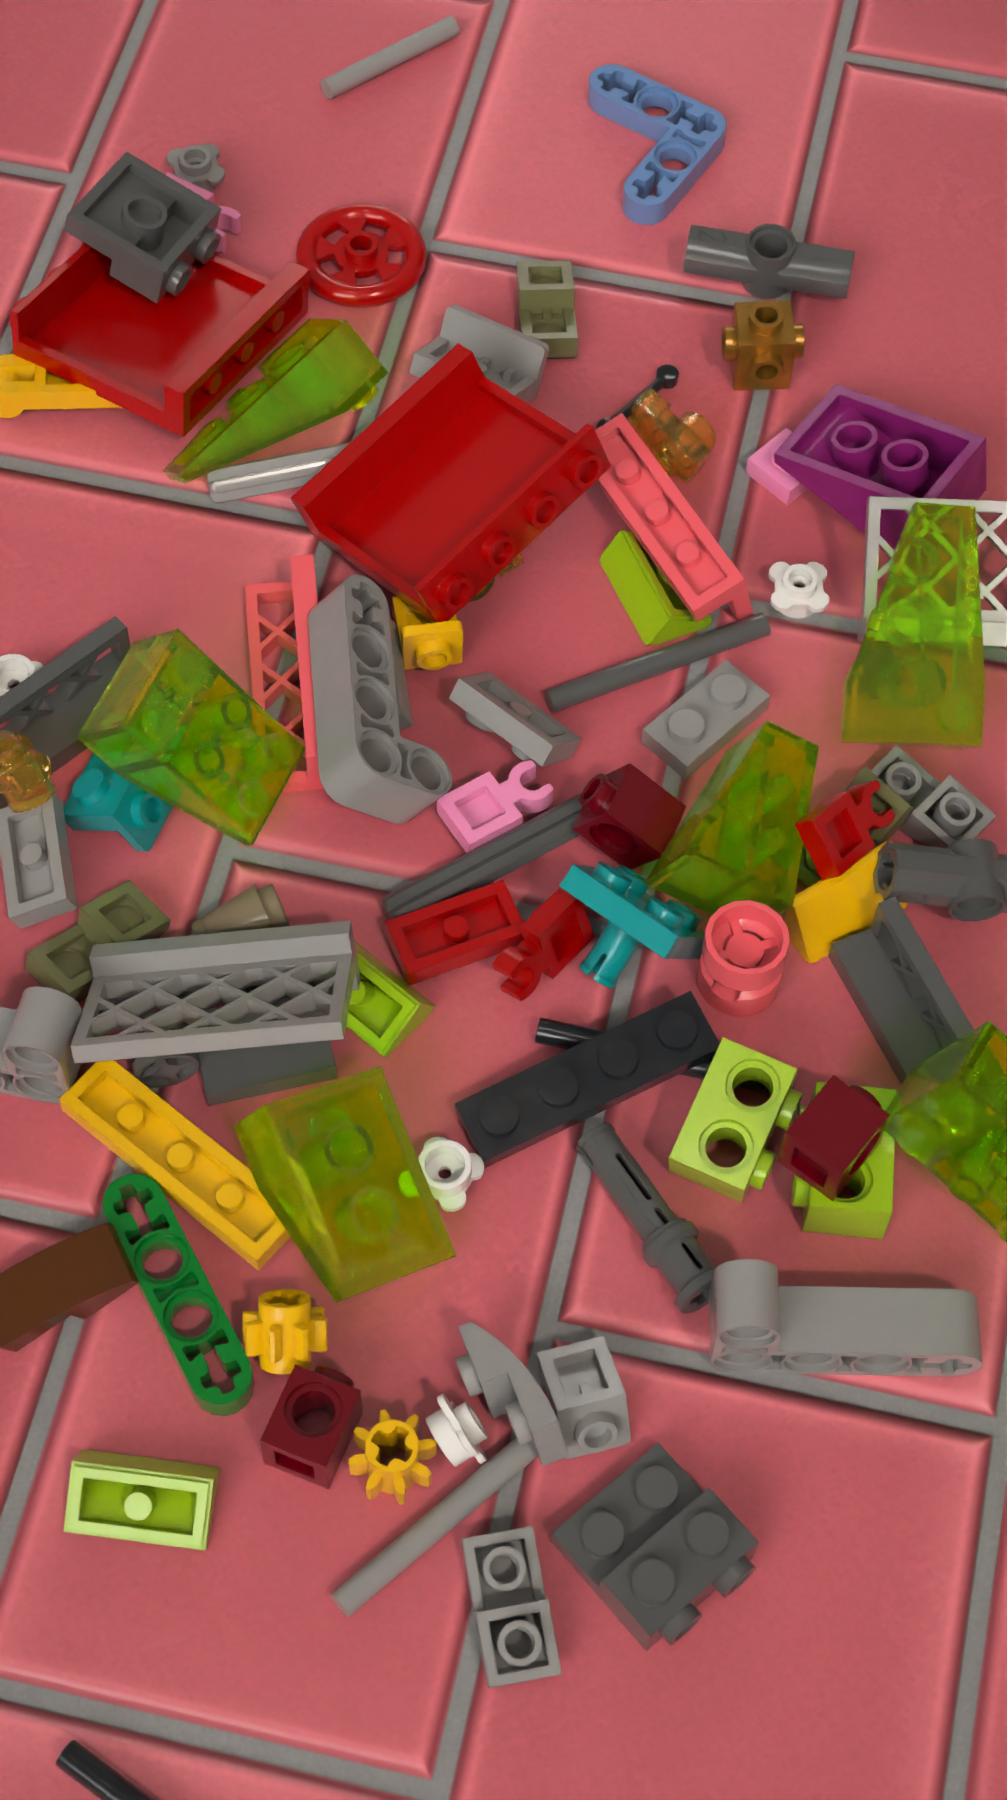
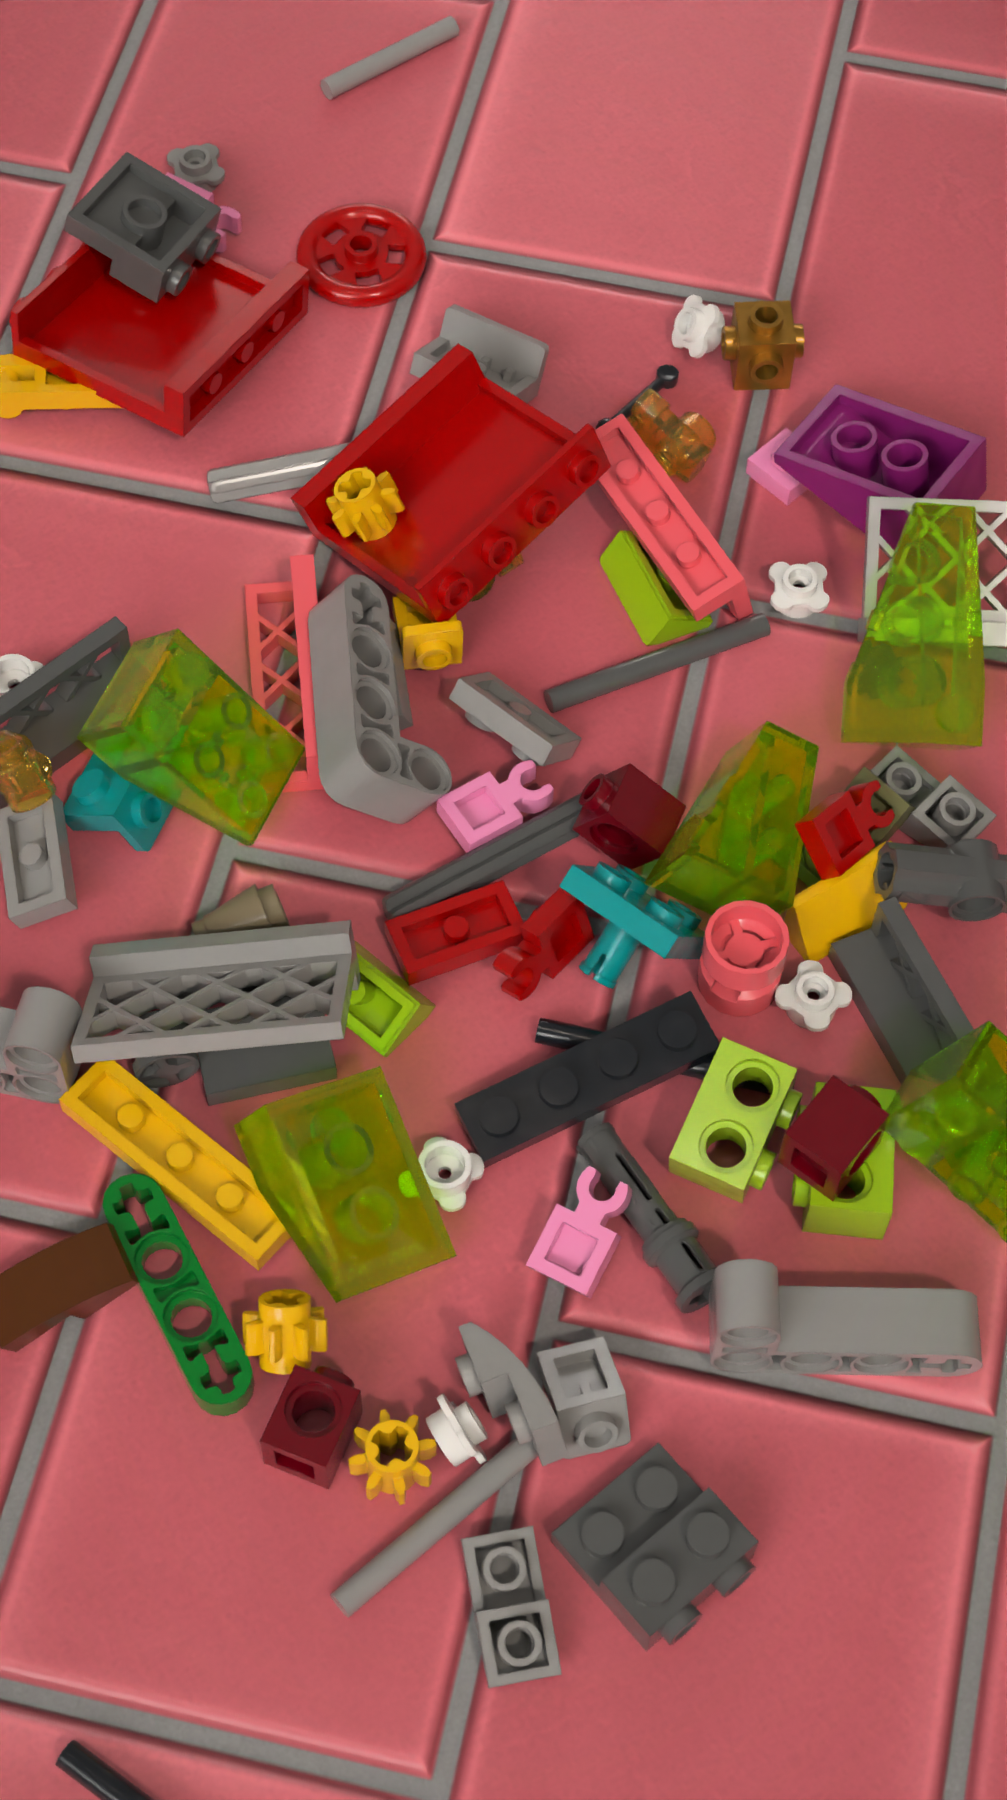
olive slope [25,880,170,1002] -> none
lime slope [63,1450,221,1550] -> none
clear neon green wedge [163,318,388,483] -> none
olive slope [516,260,578,358] -> none
medium blue beam [588,64,726,225] -> none
light grey plate [641,660,770,780] -> none
dark grey piece [683,224,855,299] -> none
none -> yellow gear [326,467,405,542]
none -> bright pink plate [526,1166,632,1299]
none -> white plate [672,295,725,358]
none -> white plate [774,960,852,1032]

